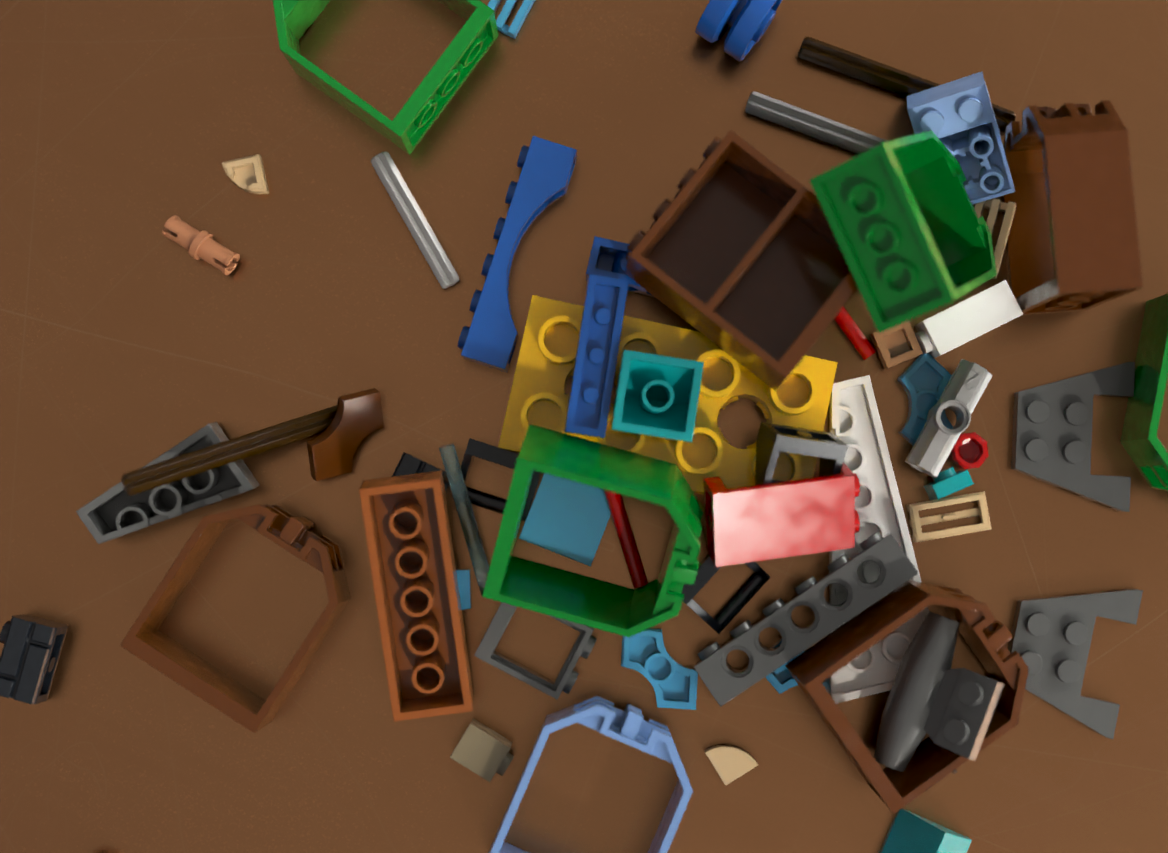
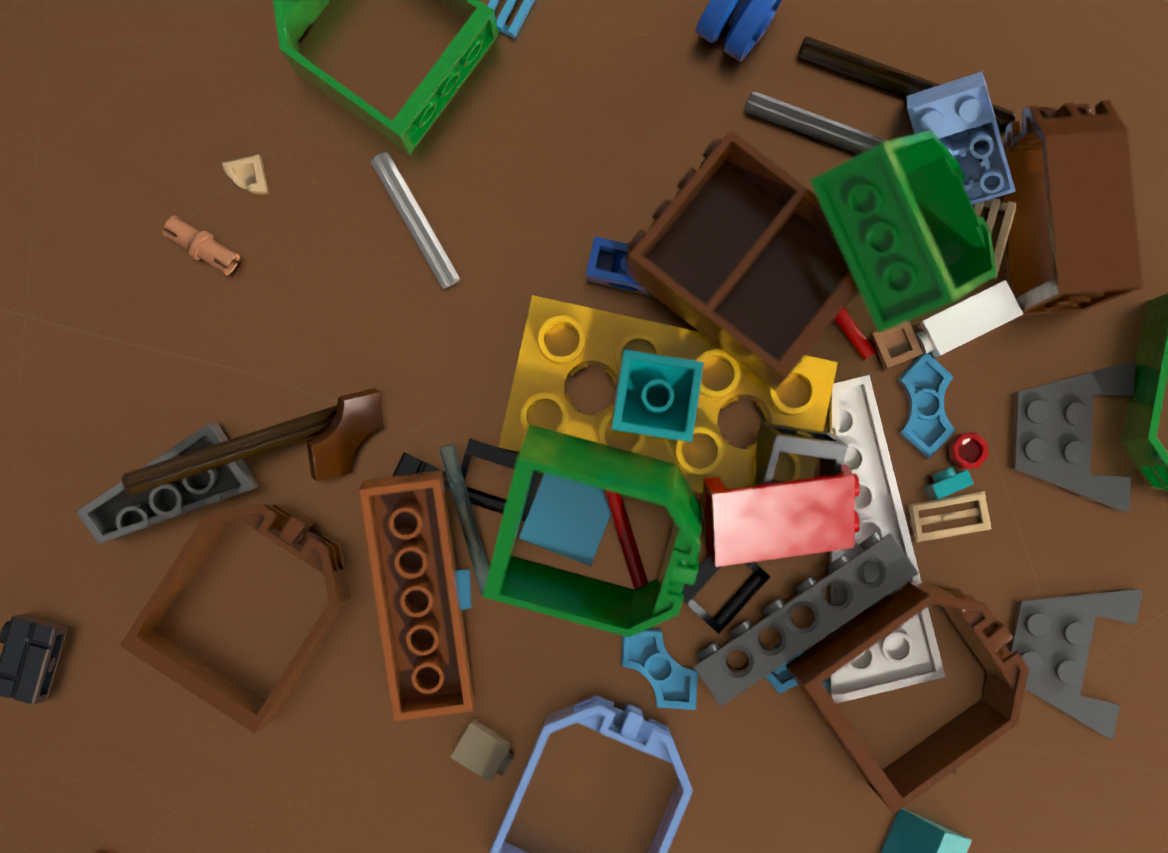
blue arch [457,136,577,373] -> none
dark grey window [474,602,597,700] -> none
blue plate [564,274,629,439] -> none
tan tile [704,745,758,786] -> none
dark grey plate [874,611,1004,772] -> none
light grey piece [905,359,993,478] -> none

